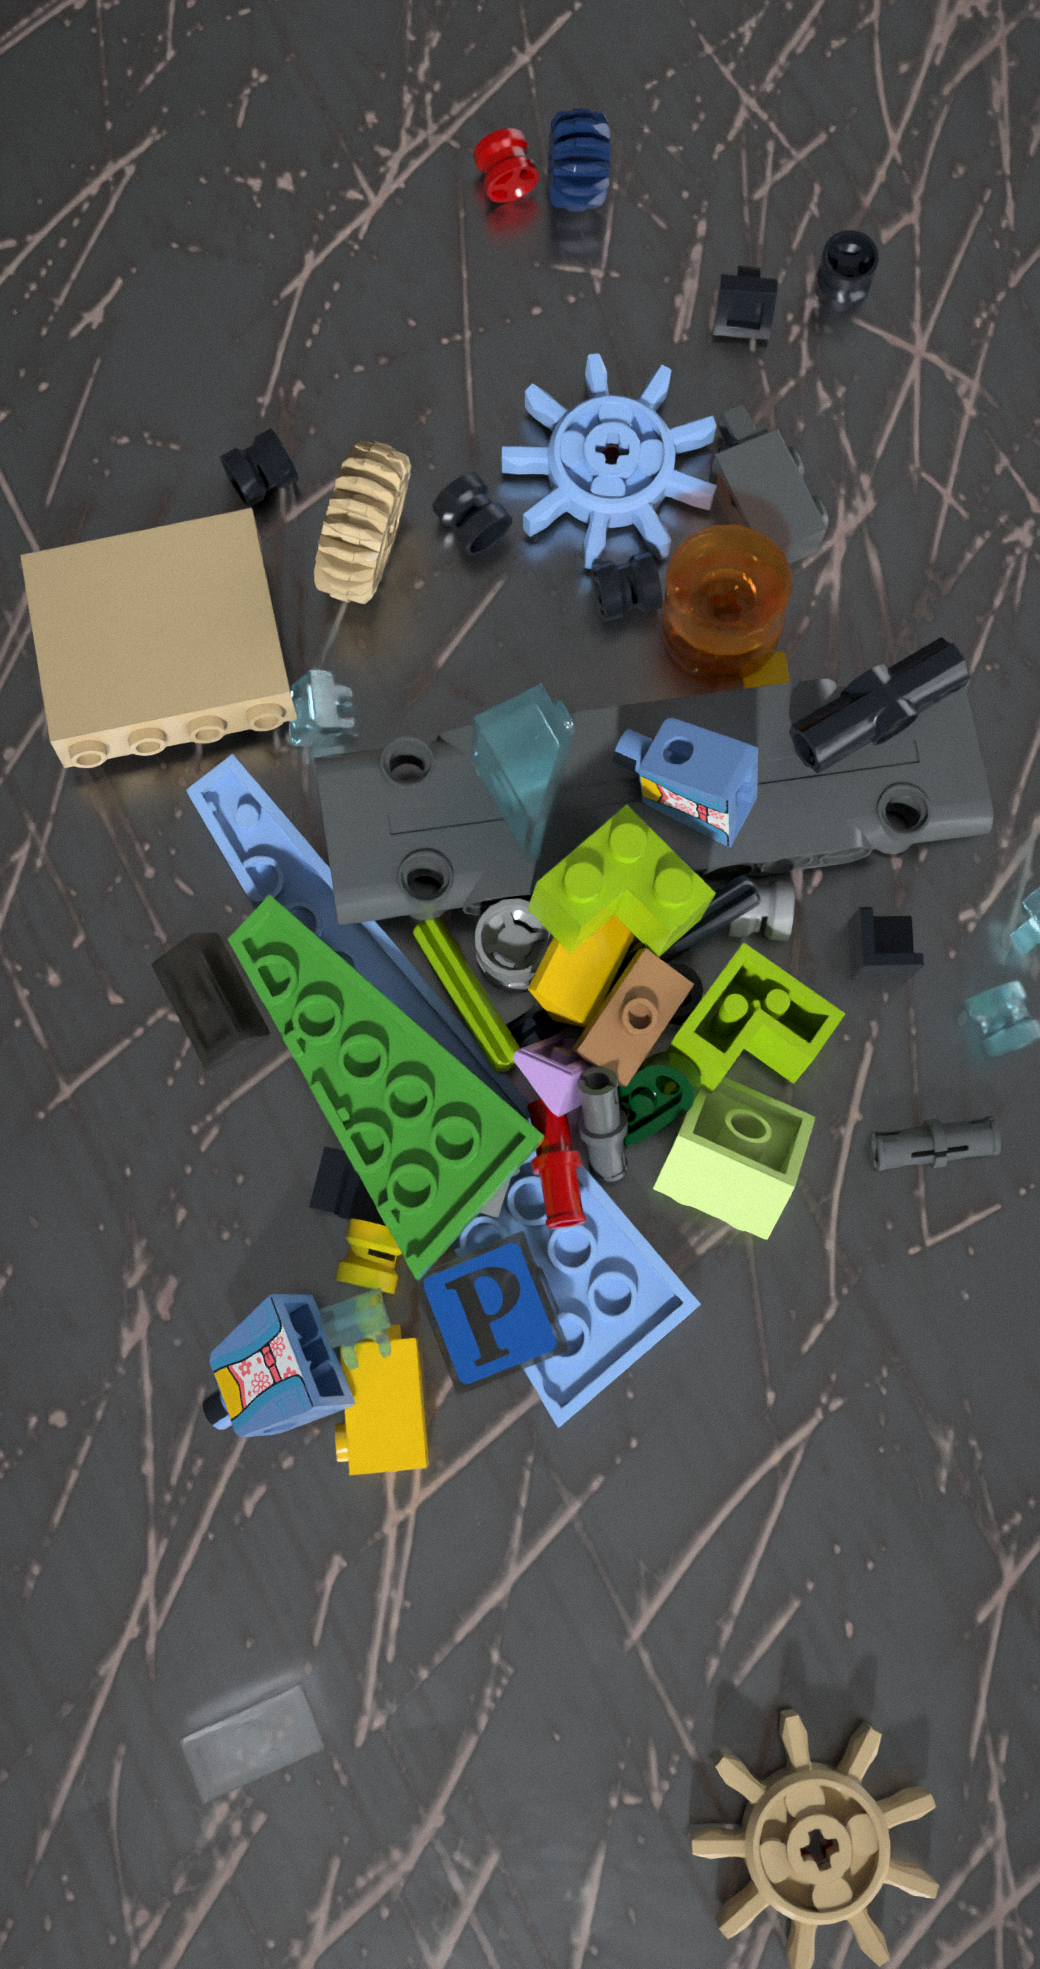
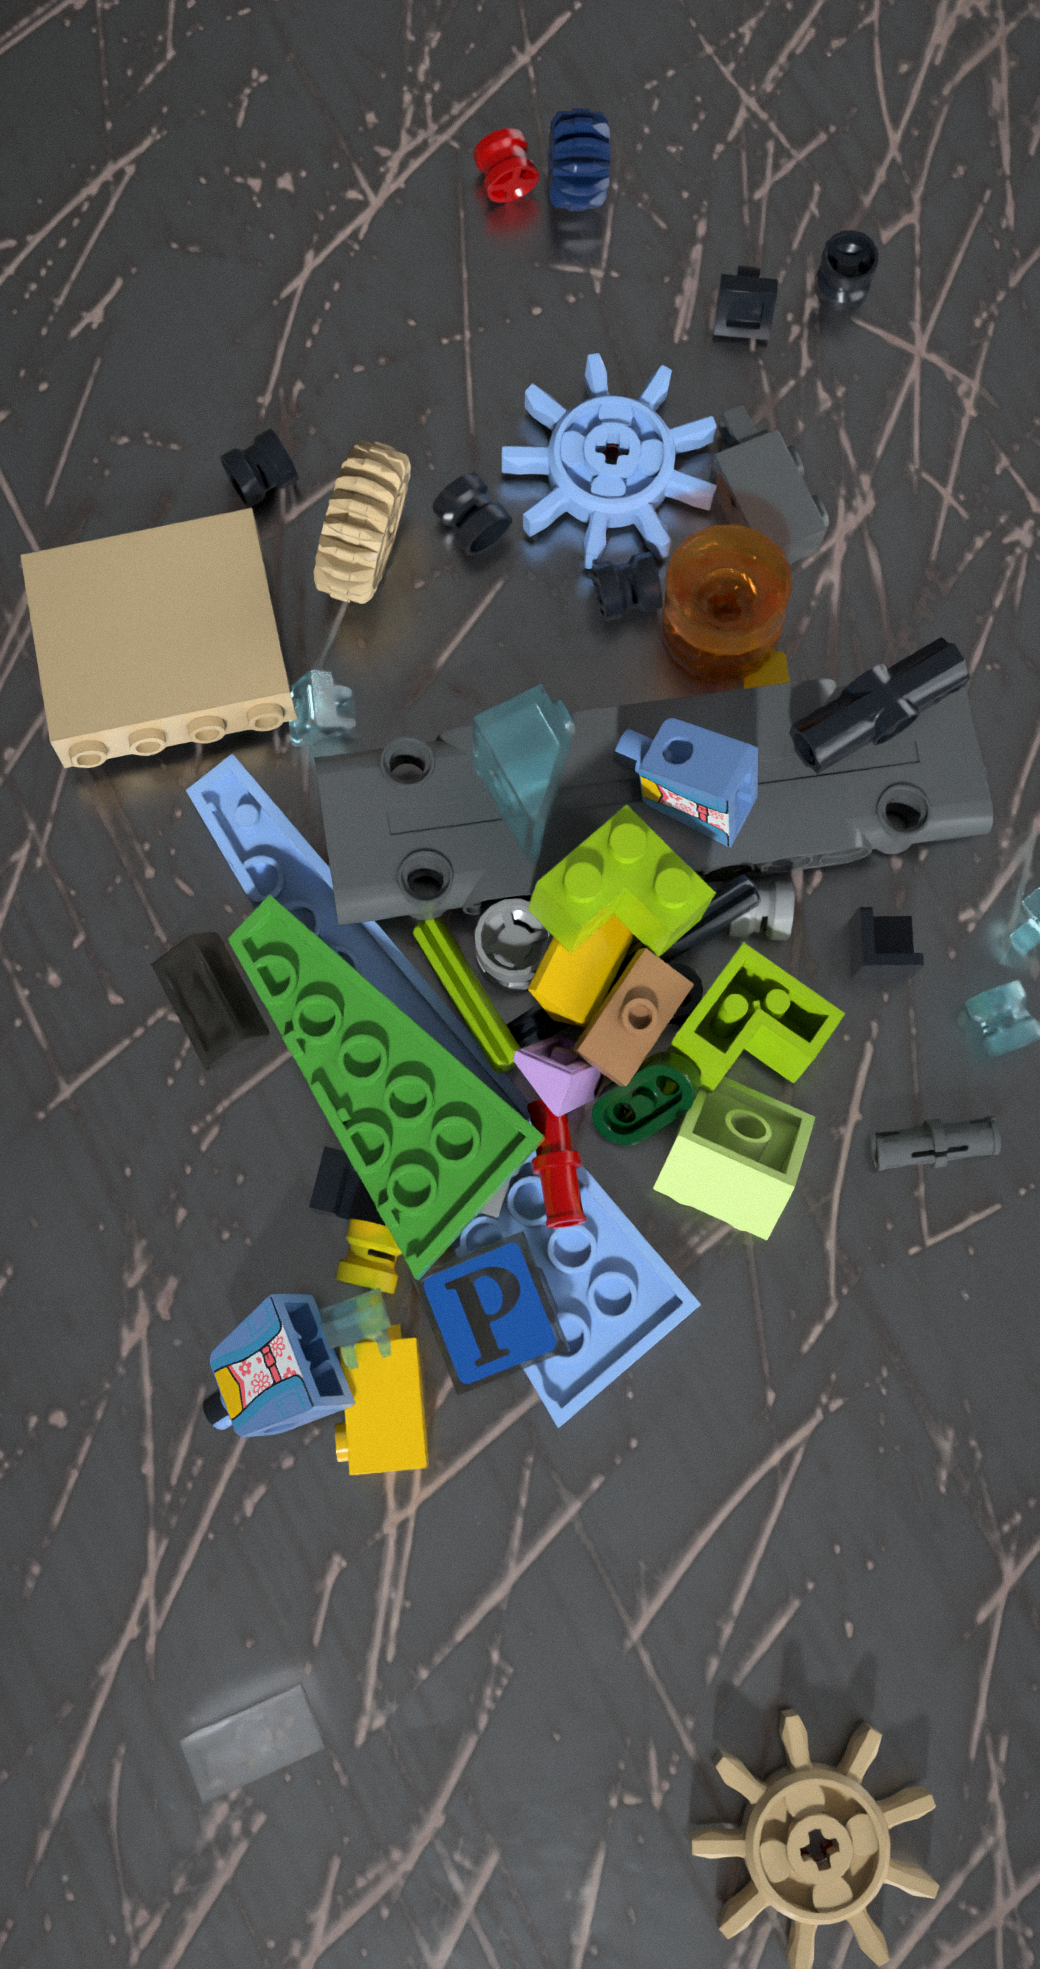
dark grey pin [577,1067,628,1183] -> none

